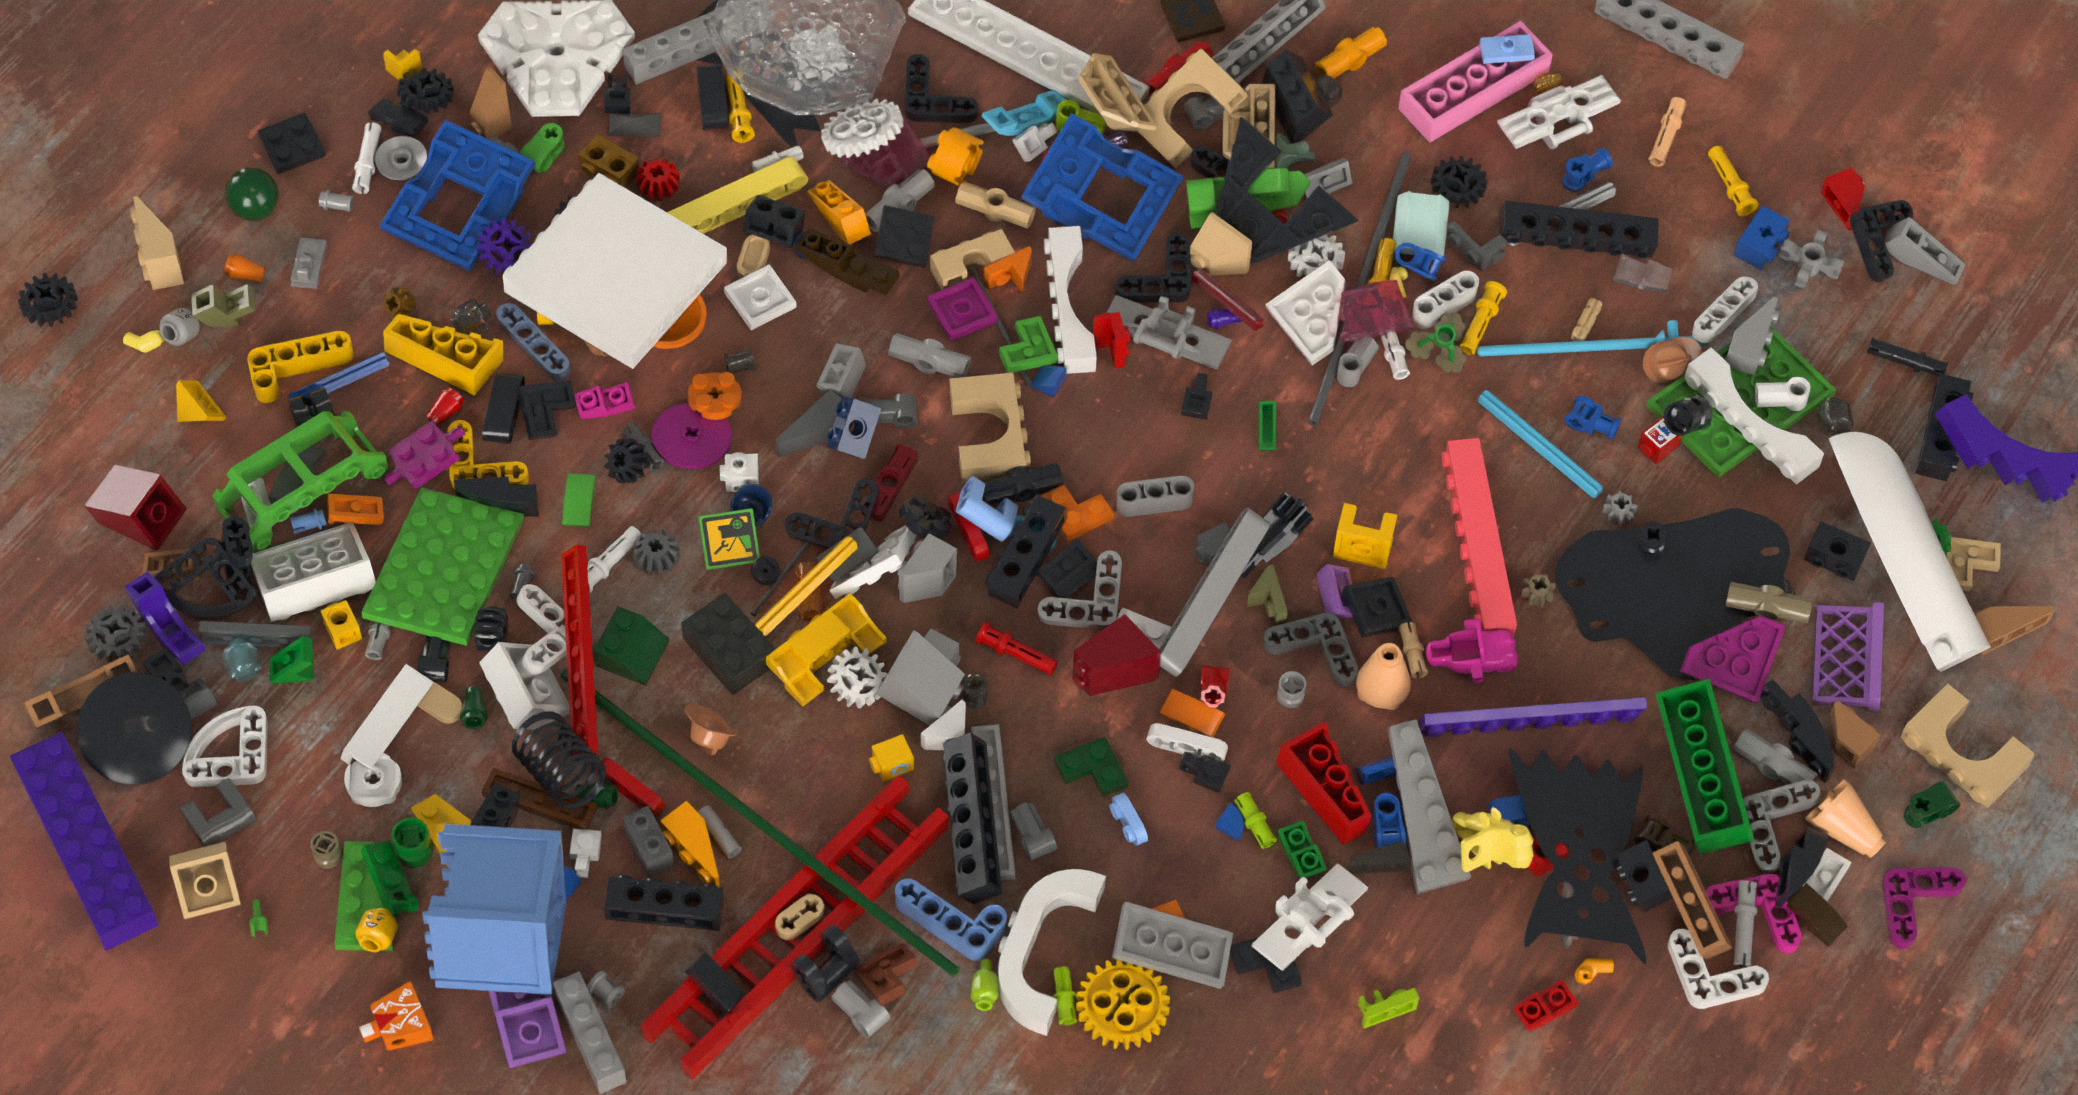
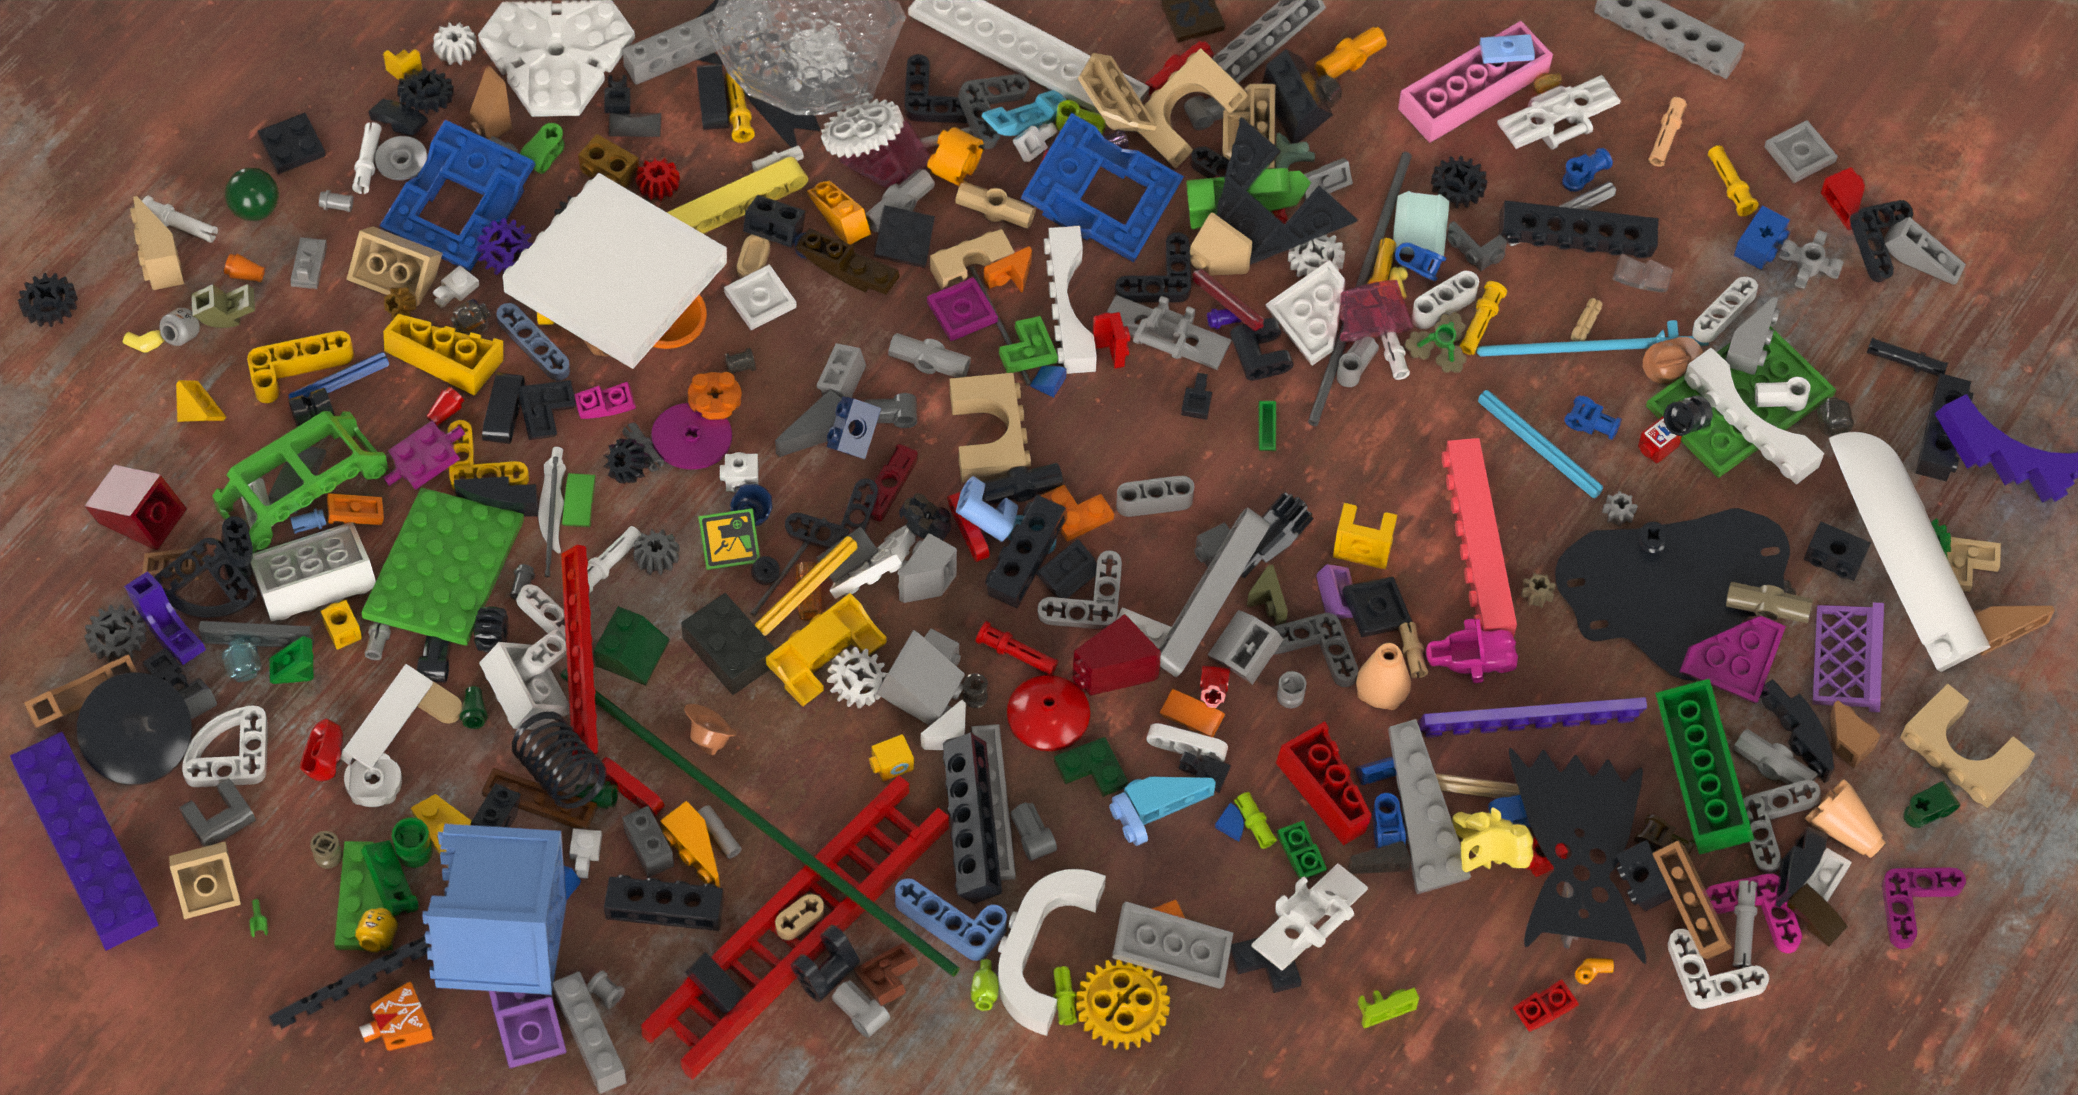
none -> white pin [142,196,218,243]
none -> black wing [268,934,431,1029]
none -> red piece [300,718,343,782]
none -> tan slope [347,226,443,306]
none -> white gear [433,22,477,66]
none -> white plate [433,266,479,308]
none -> white sword [538,447,566,553]
none -> dark grey piece [545,456,558,577]
none -> dark grey beam [958,74,1030,149]
none -> red dish [1007,675,1090,751]
none -> medium azure slope [1124,777,1215,825]
none -> light grey slope [1208,610,1284,685]
none -> black connector [1230,318,1294,381]
none -> tan axle [1435,773,1520,798]
none -> light grey plate [1764,120,1838,183]

